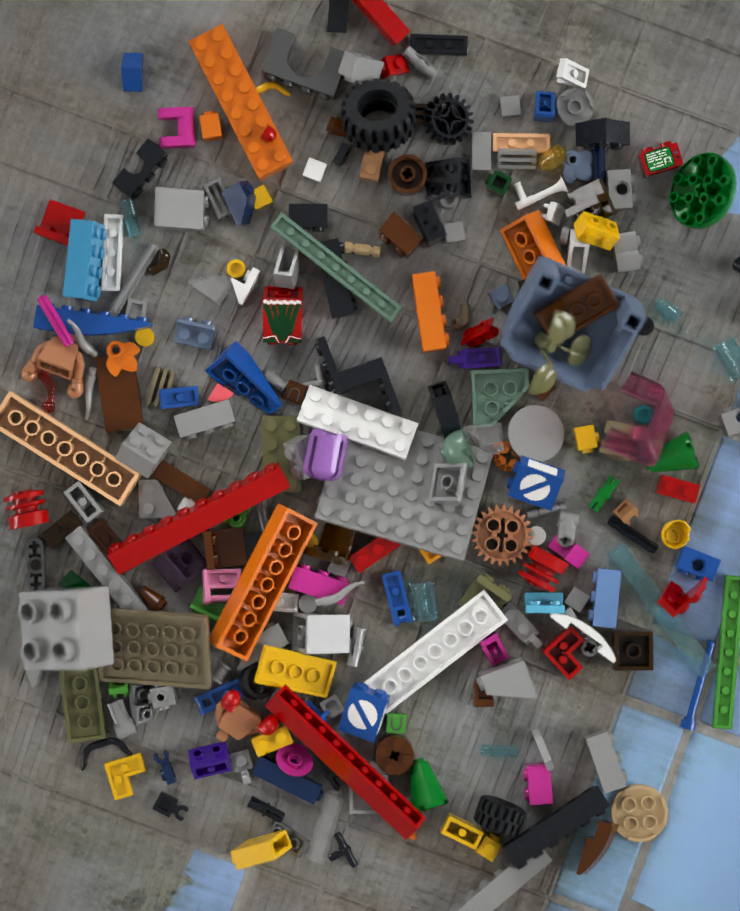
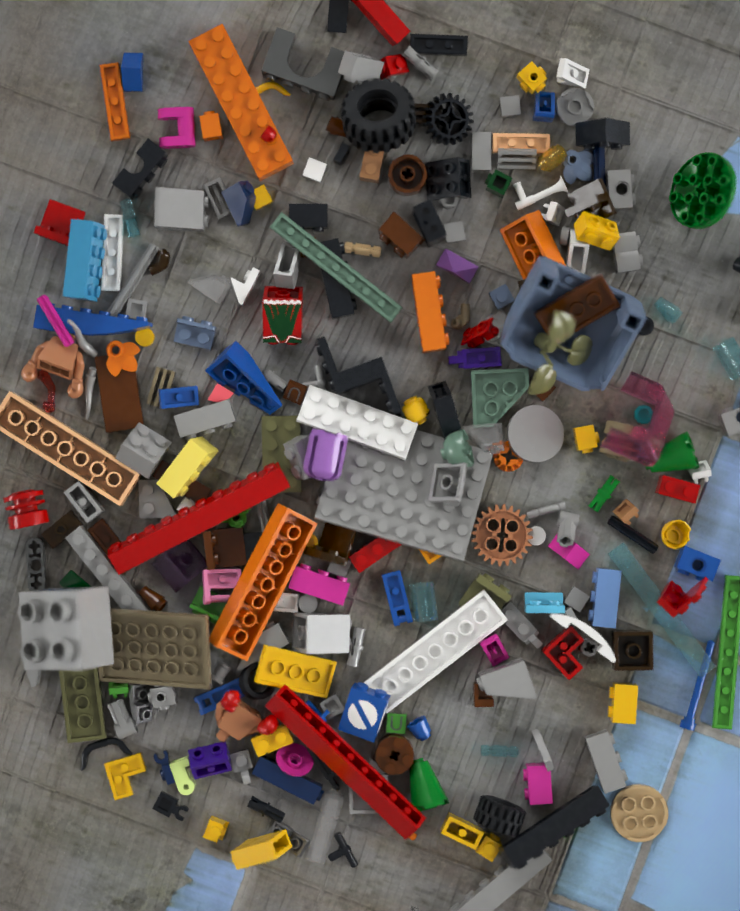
yellow tile [227,259,246,279] -> none
light grey animal [315,581,365,606] -> none
blue brick [506,455,565,511] -> none
red wheel [518,545,569,593] -> none
reddish brown slope [576,820,619,875] -> none
brick [638,141,683,178] -> none
none -> orange tile [100,62,131,142]
none -> light yellow wedge [156,436,219,498]
none -> yellowish green leg [169,755,196,795]
none -> yellow brick [203,815,229,843]
none -> yellow head [402,395,430,425]
none -> blue hat [407,716,431,741]
none -> medium lavender slope [436,248,478,284]
none -> yellow brick [516,61,547,95]
none -> yellow brick [607,682,638,724]
none -> white tile [688,460,712,484]

